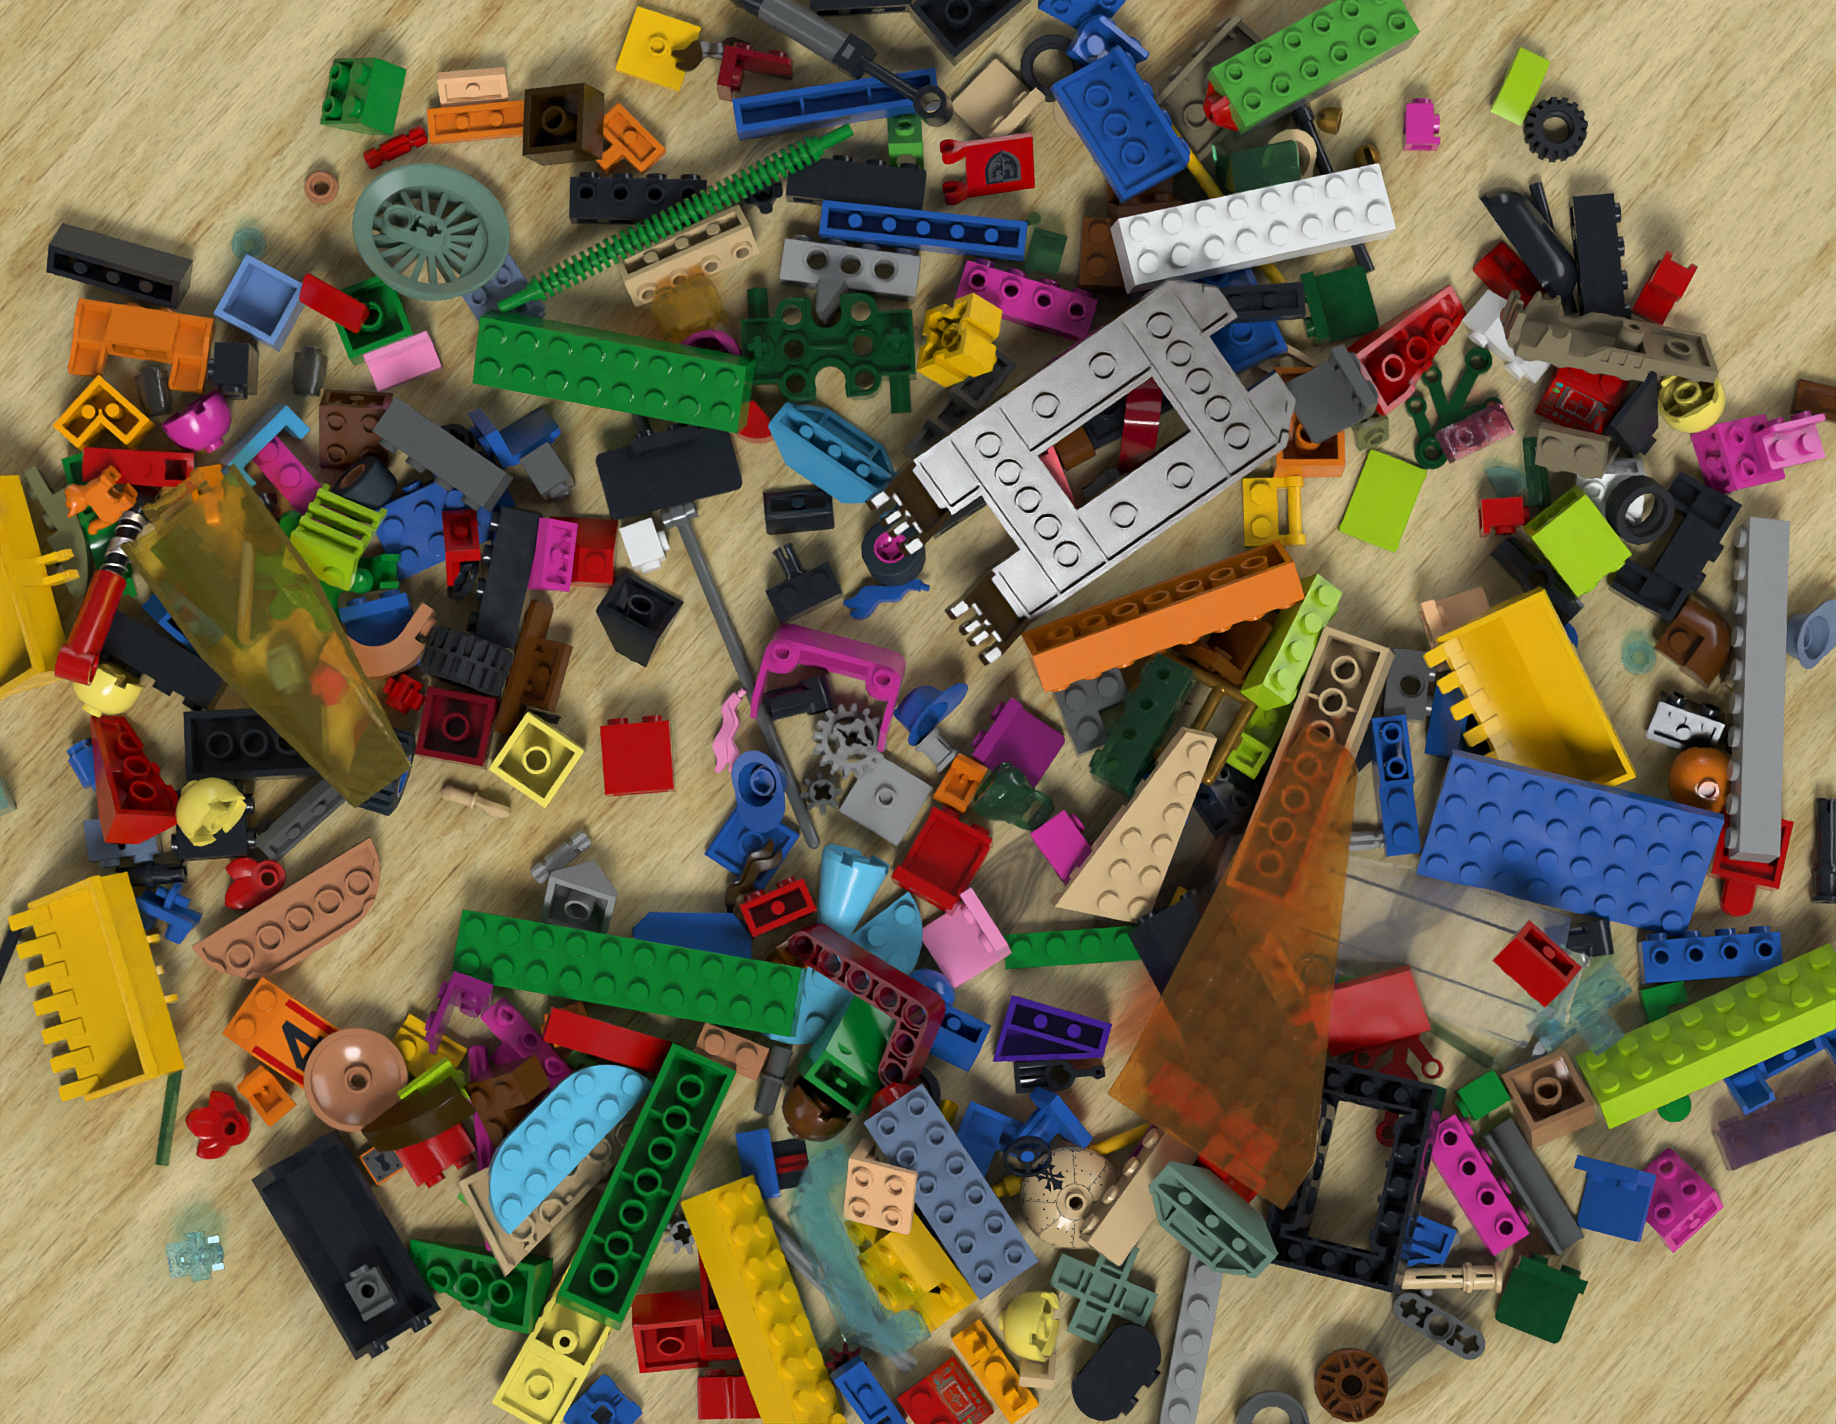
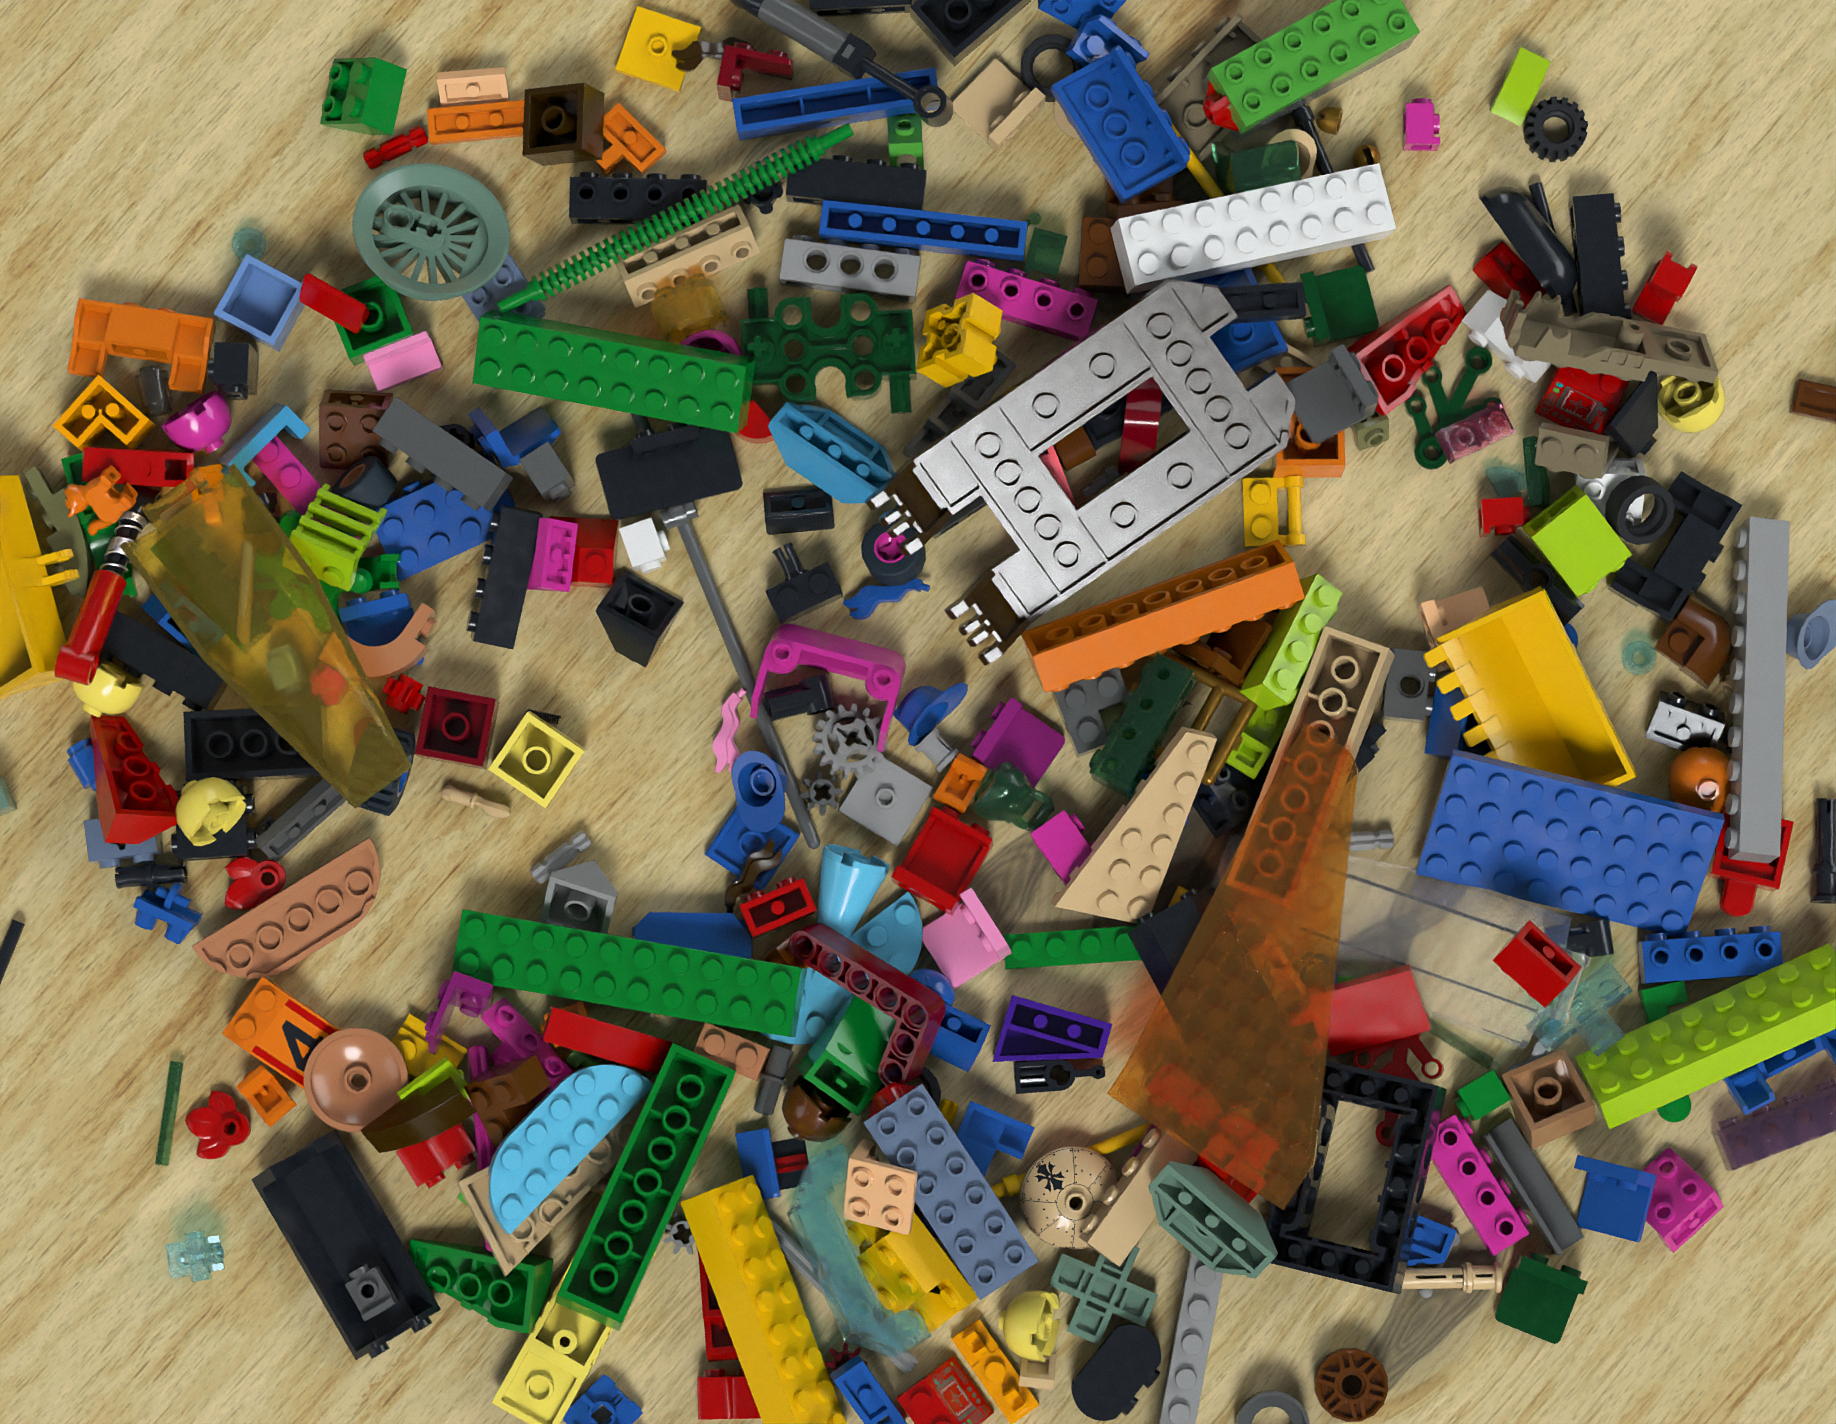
yellow piece [7,872,185,1102] -> none
black brick [46,223,193,310] -> none
clear smoke brick [290,346,328,397] -> none
nougat plate [304,170,339,205] -> none
tile [359,1147,405,1186] -> none
black tyre [419,626,514,696] -> none
red piece [442,509,481,601] -> none
reddish brown bracket [494,599,573,737] -> none
red brick [600,715,676,797] -> none
red slope [632,1289,709,1373] -> none
dark grey slope [816,278,851,326] -> none
red flag [939,132,1035,206] -> none
blue piece [1003,1086,1093,1178] -> none
lime piece [1338,449,1427,554] -> none
blue slope [1371,714,1421,857] -> none
dark grey beam [1392,1292,1485,1360] -> none
dark pink bracket [1690,414,1785,496] -> none
dark pink bracket [1752,411,1826,473] -> none

